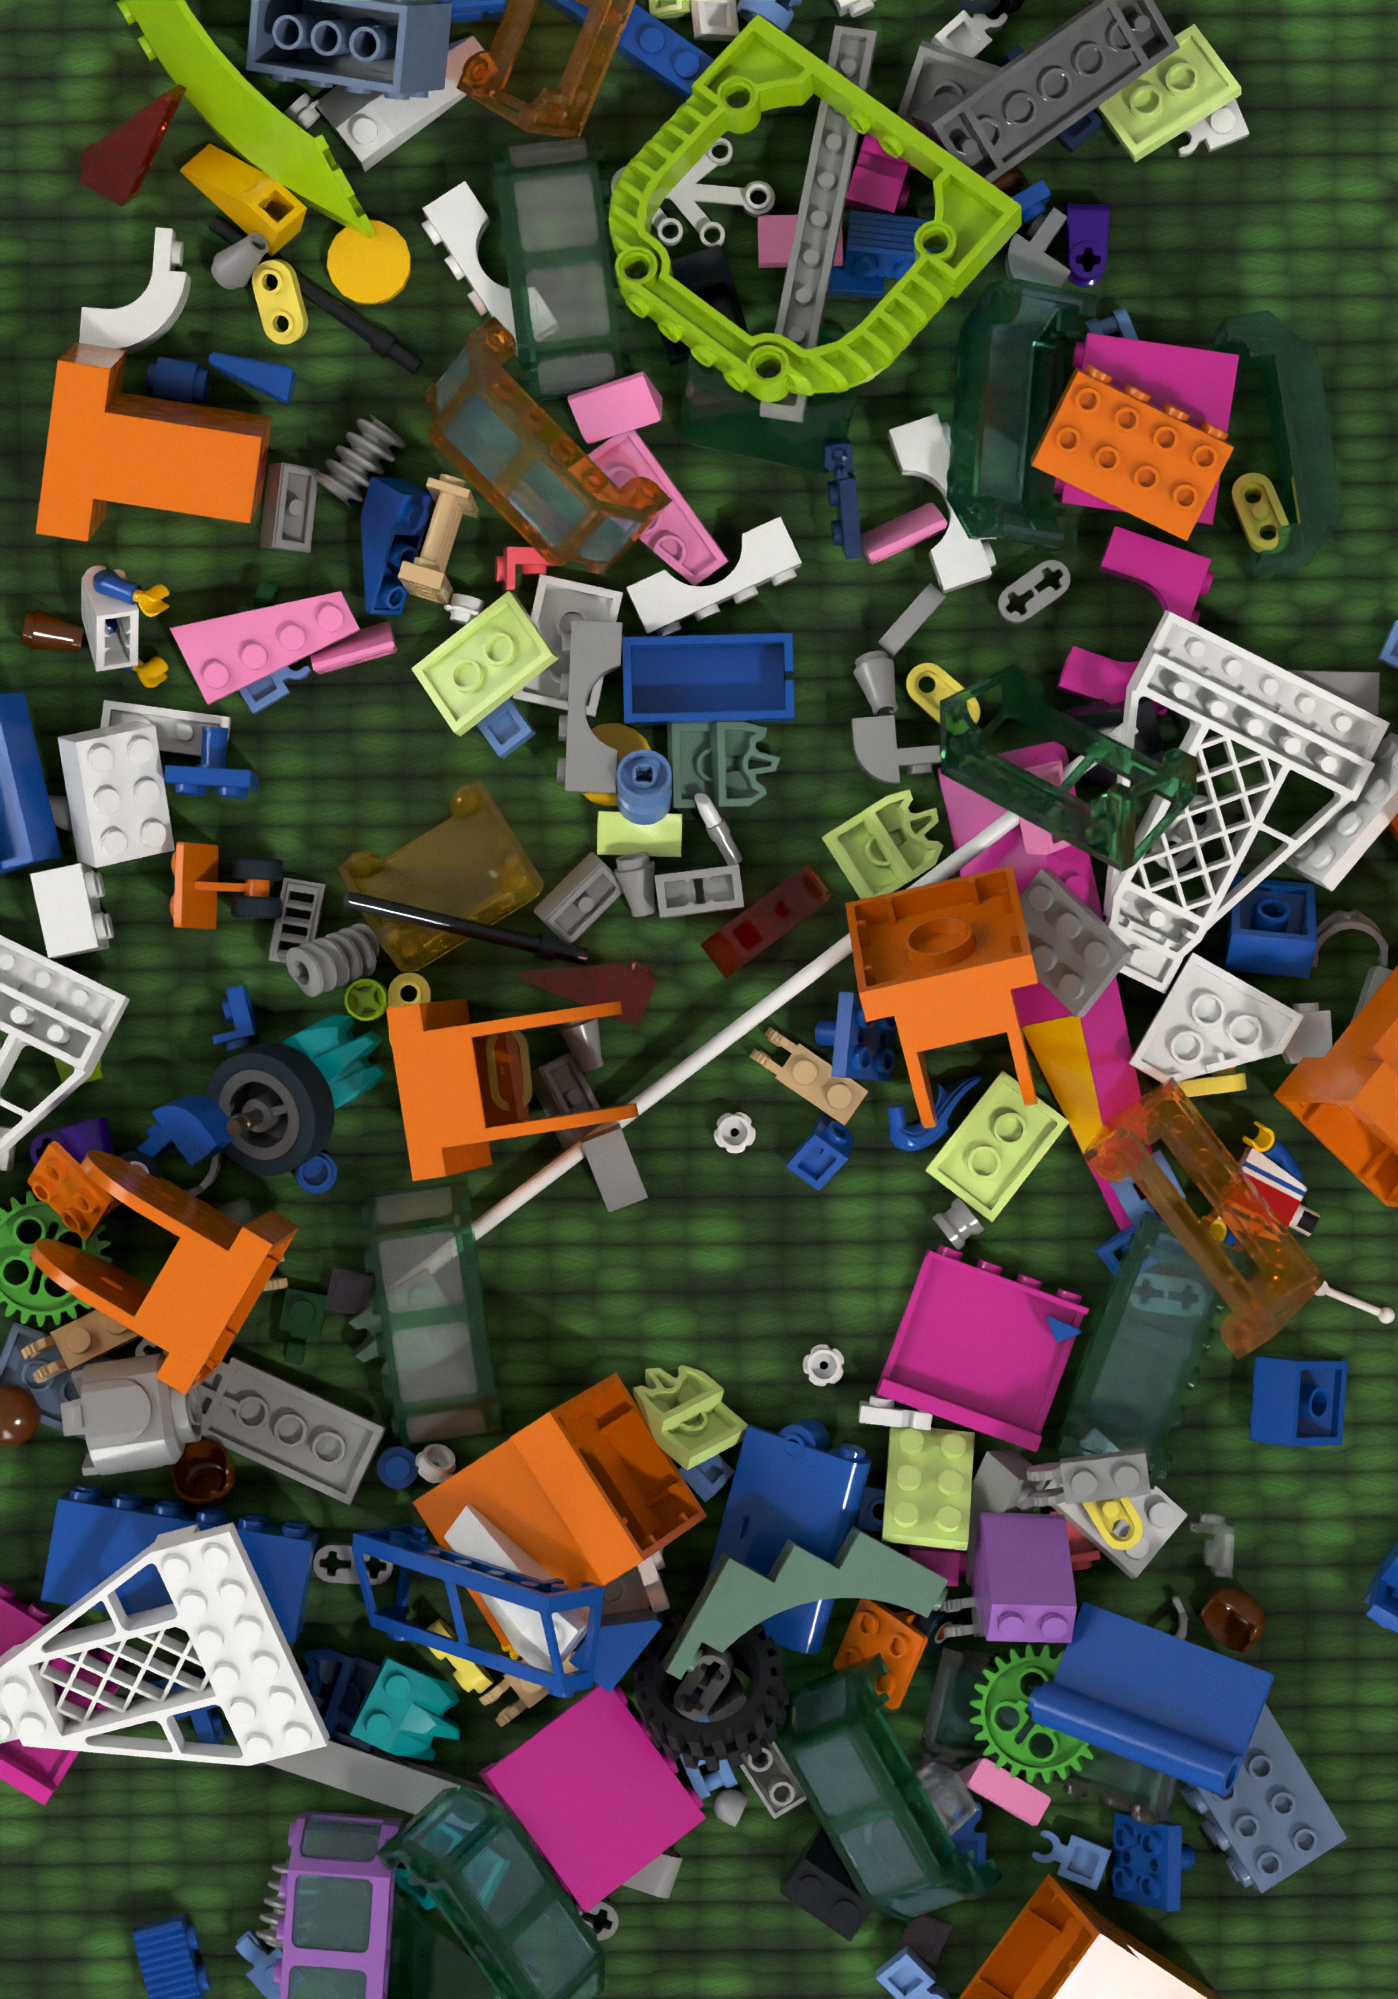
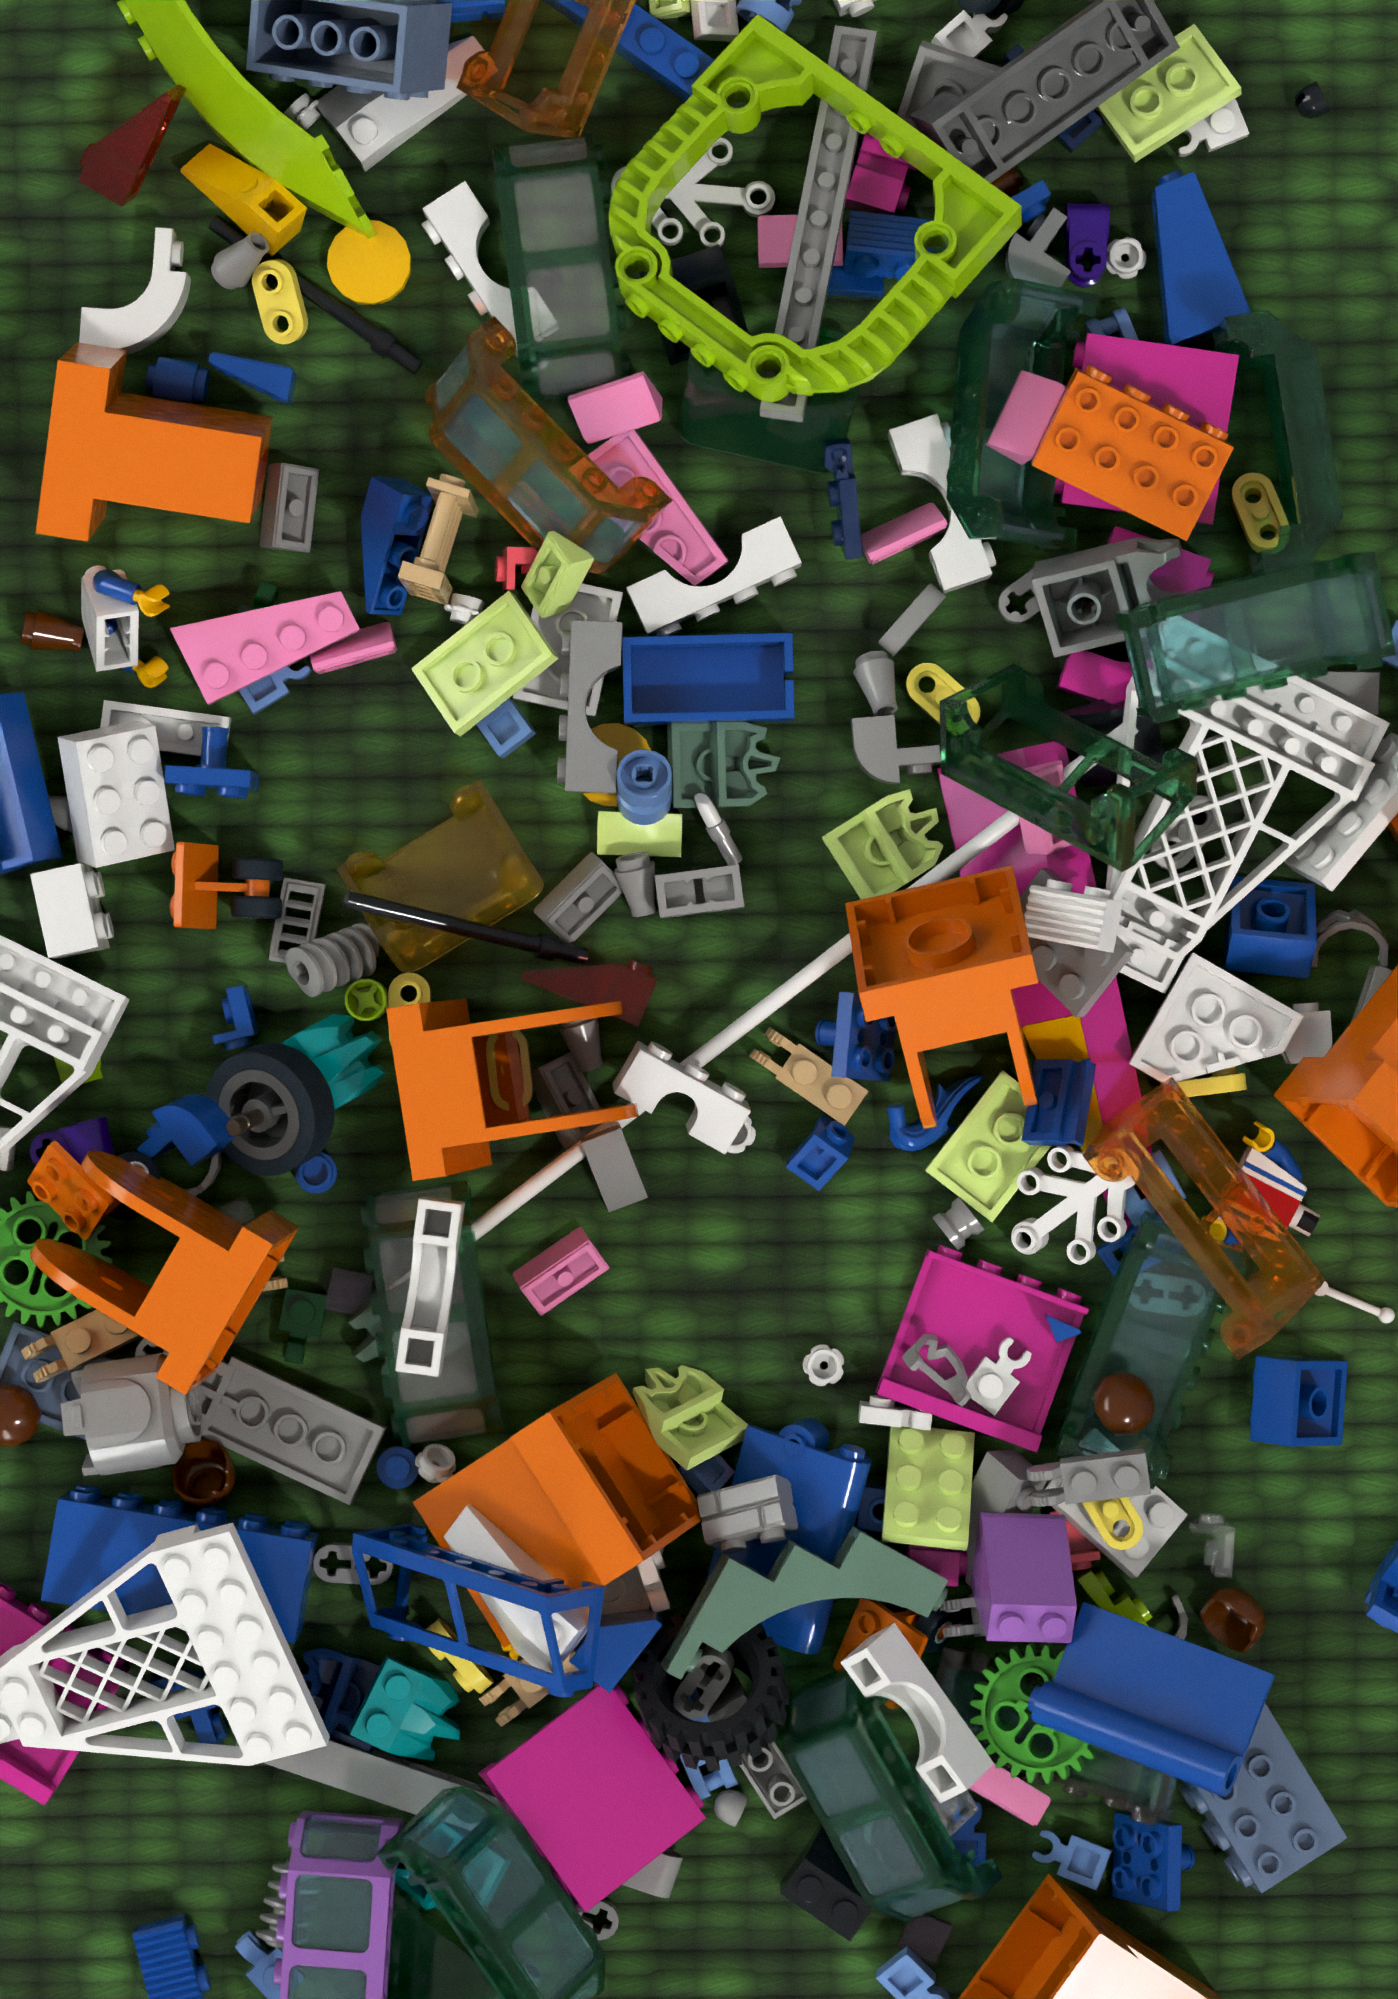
light grey piece [314,413,406,507] -> none
clear red slope [701,864,833,978] -> none
none -> white arch [395,1196,465,1377]
none -> bright pink slope [513,1227,610,1316]
none -> yellowish green slope [521,530,594,618]
none -> white arch [612,1041,751,1154]
none -> light grey brick [697,1475,798,1554]
none -> white arch [840,1623,994,1803]
none -> light grey helmet [902,1333,971,1407]
none -> white plate [966,1336,1032,1416]
none -> bright pink slope [985,370,1066,465]
none -> white plant [1011,1145,1141,1265]
none -> blue plate [1022,1059,1096,1146]
none -> white brick [1024,879,1123,953]
none -> light grey brick [1032,537,1196,658]
none -> lime slope [1074,1568,1153,1626]
none -> reddish brown hair [1094,1372,1155,1437]
none -> white plate [1106,237,1146,279]
none -> clear light blue windscreen [1115,552,1396,723]
none -> blue slope [1151,170,1251,346]
none -> black hinge [1295,81,1330,119]

